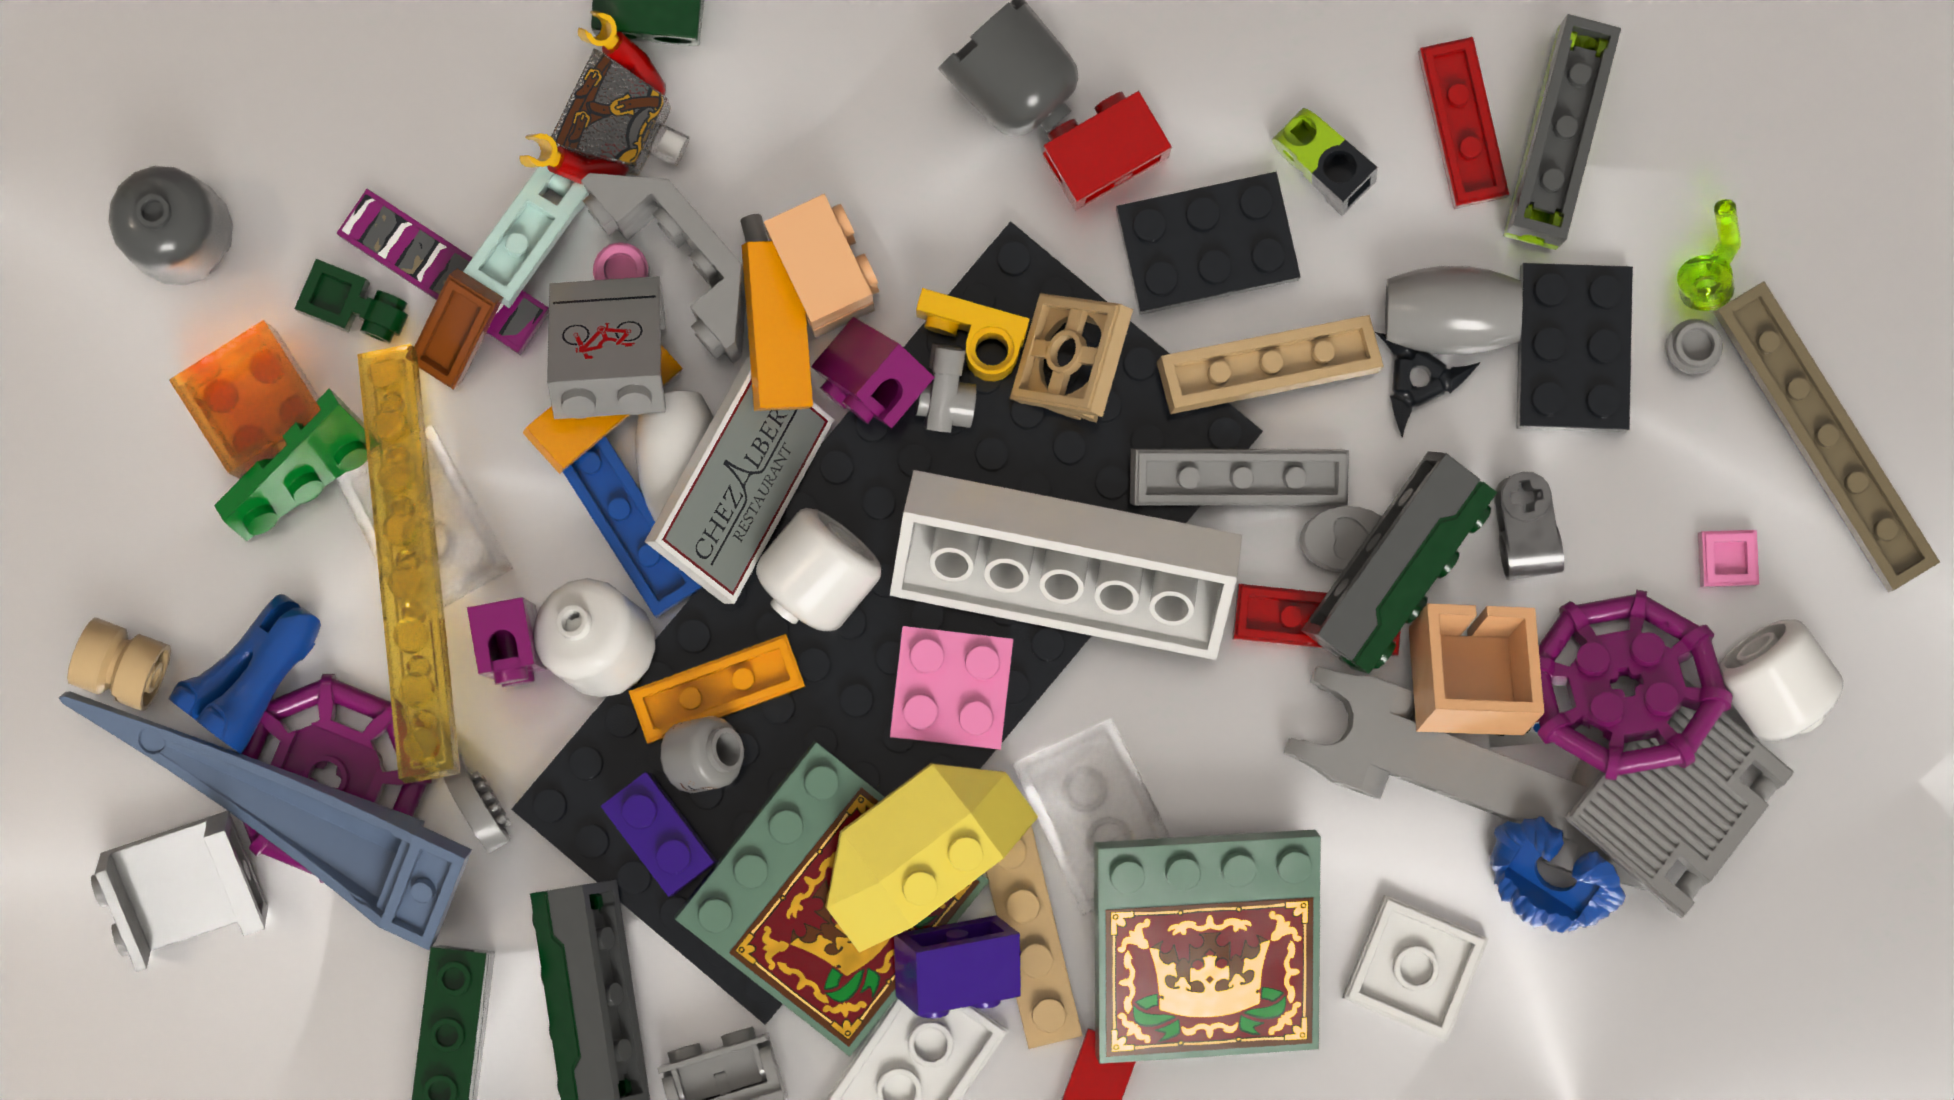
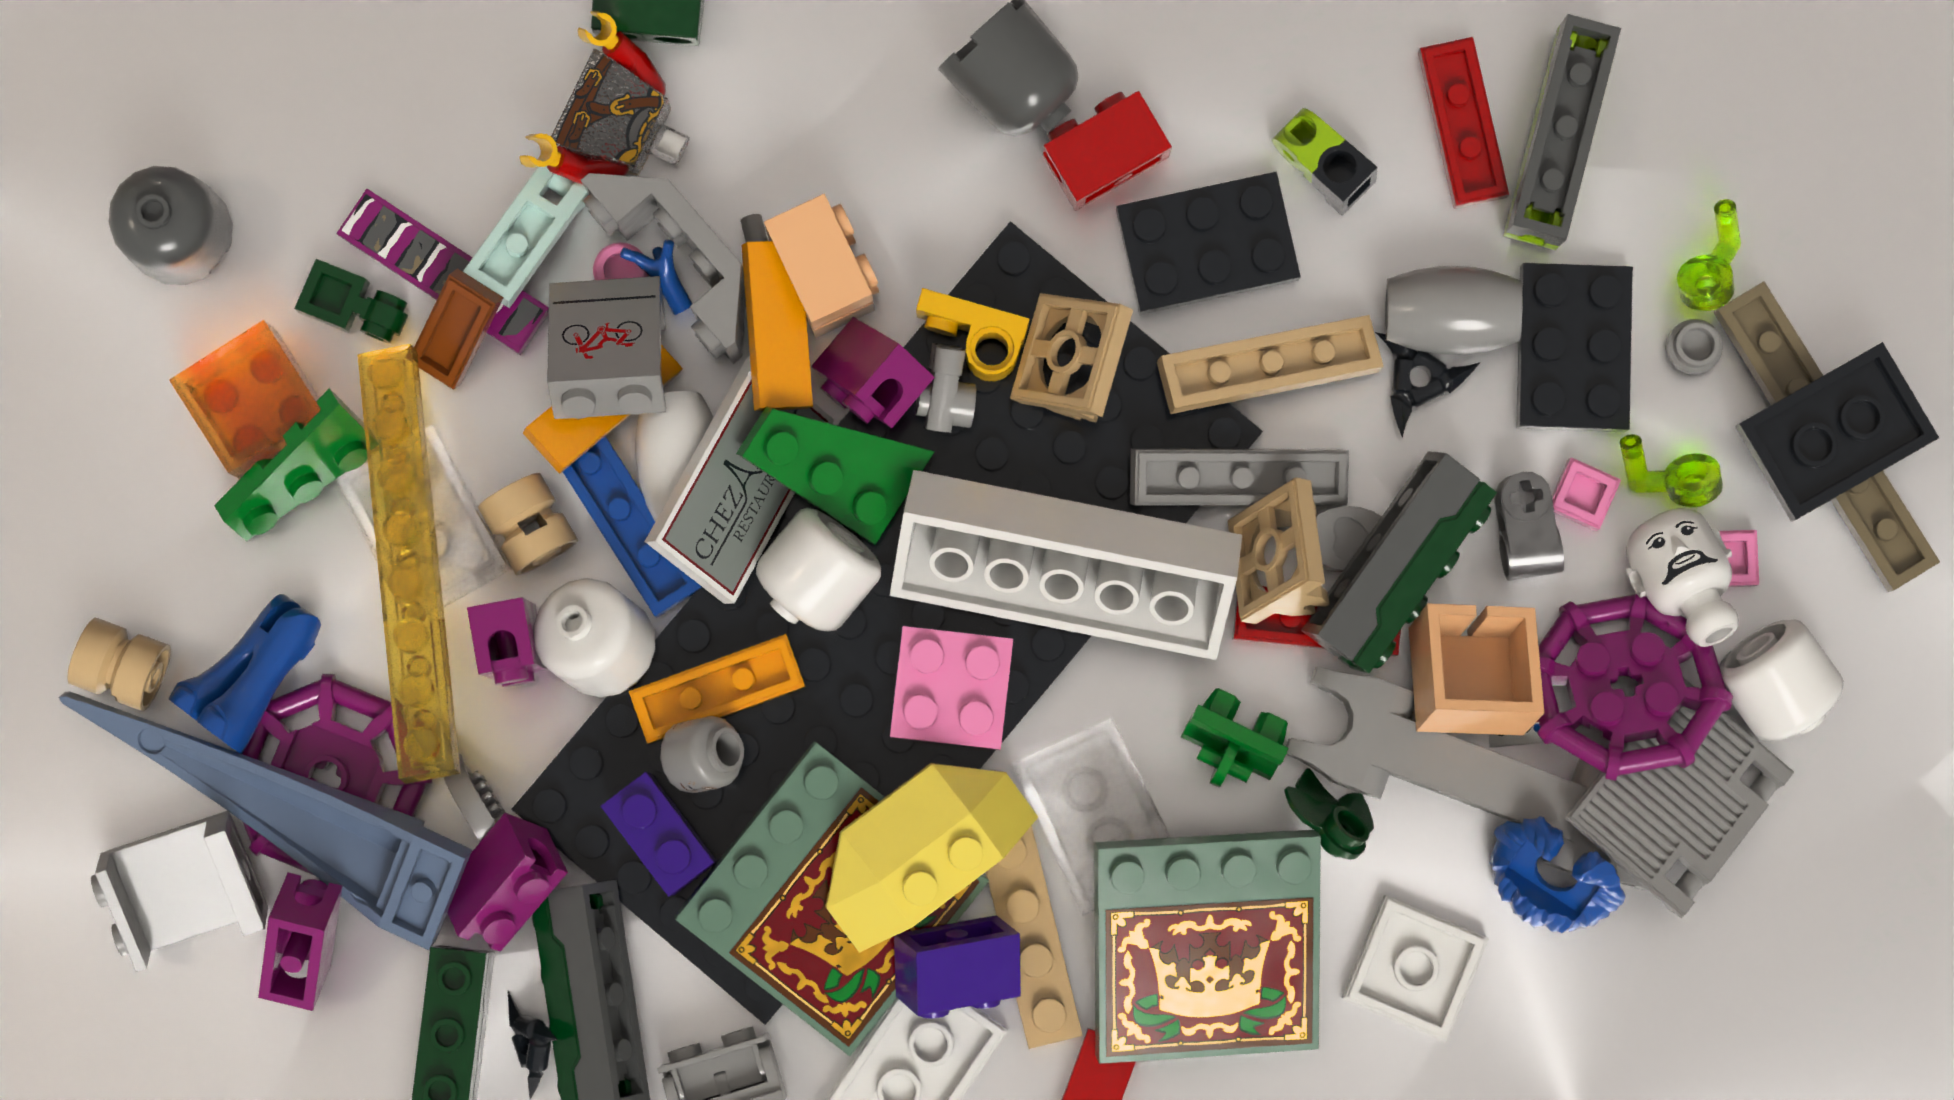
none -> magenta brick [258,872,343,1011]
none -> magenta brick [447,813,568,952]
none -> tan wheel [478,473,578,575]
none -> black piece [508,991,558,1099]
none -> blue bar [620,239,693,315]
none -> green wing [736,407,935,545]
none -> green hips [1181,688,1289,788]
none -> tan piece [1228,477,1329,624]
none -> dark green plate [1284,768,1374,860]
none -> bright pink tile [1552,457,1621,531]
none -> clear neon green plate [1620,434,1723,507]
none -> white piece [1626,508,1739,647]
none -> black plate [1735,342,1939,522]

